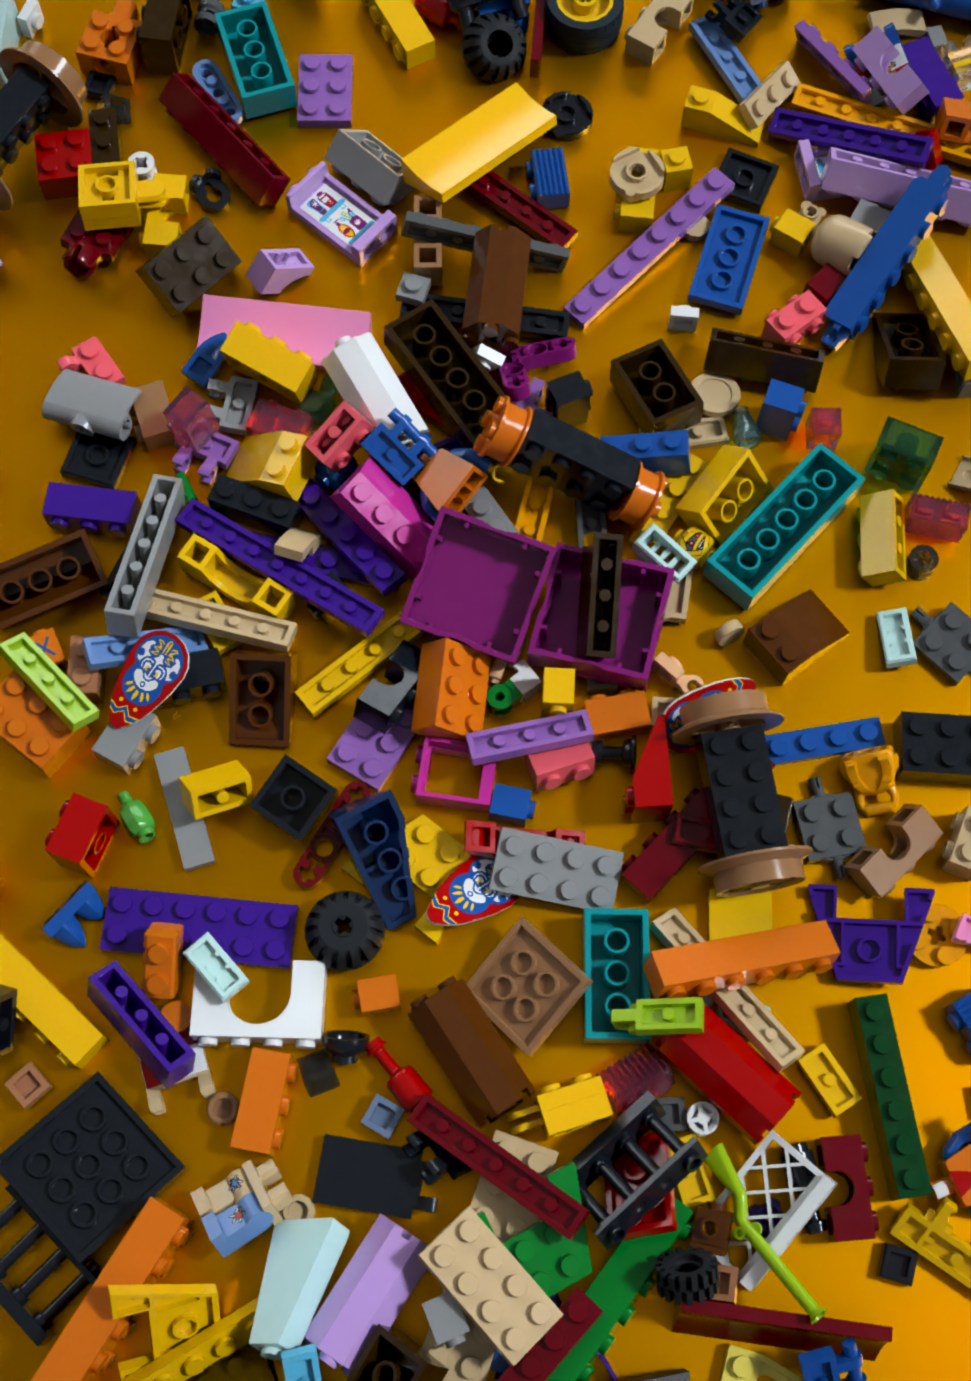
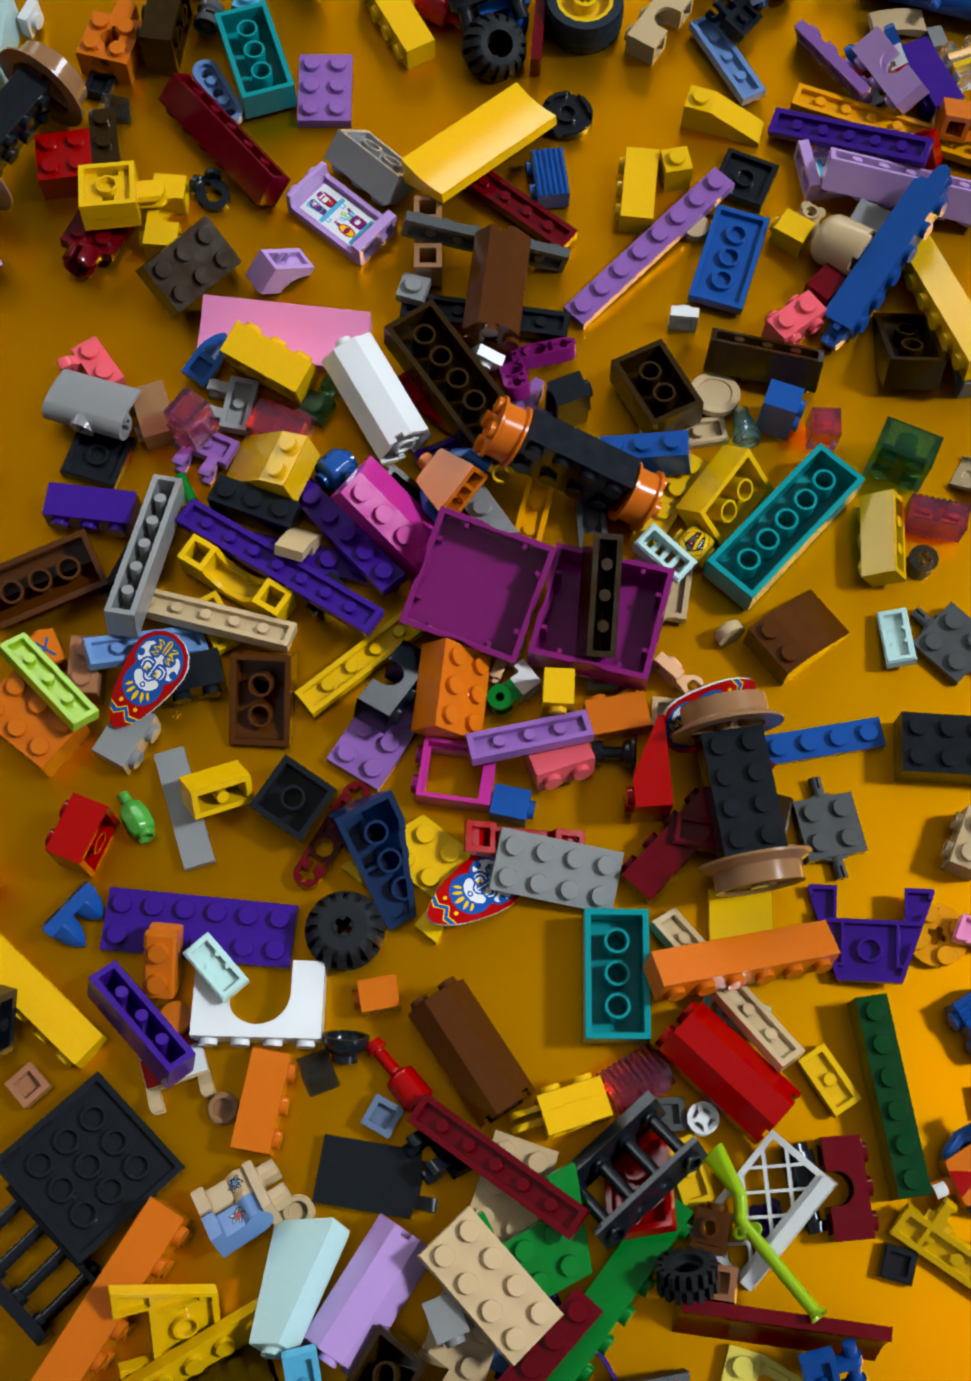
white wheel [128,151,158,181] -> none
coral brick [304,400,375,472] -> none
blue plate [360,407,438,486] -> none
medium nougat plate [466,917,594,1056] -> none
tan plate [609,147,665,203] -> none
lime hinge [611,997,704,1036] -> none
tan plate [737,61,801,130] -> none
light orange piece [840,745,900,817] -> none
medium nougat arch [844,803,943,898] -> none

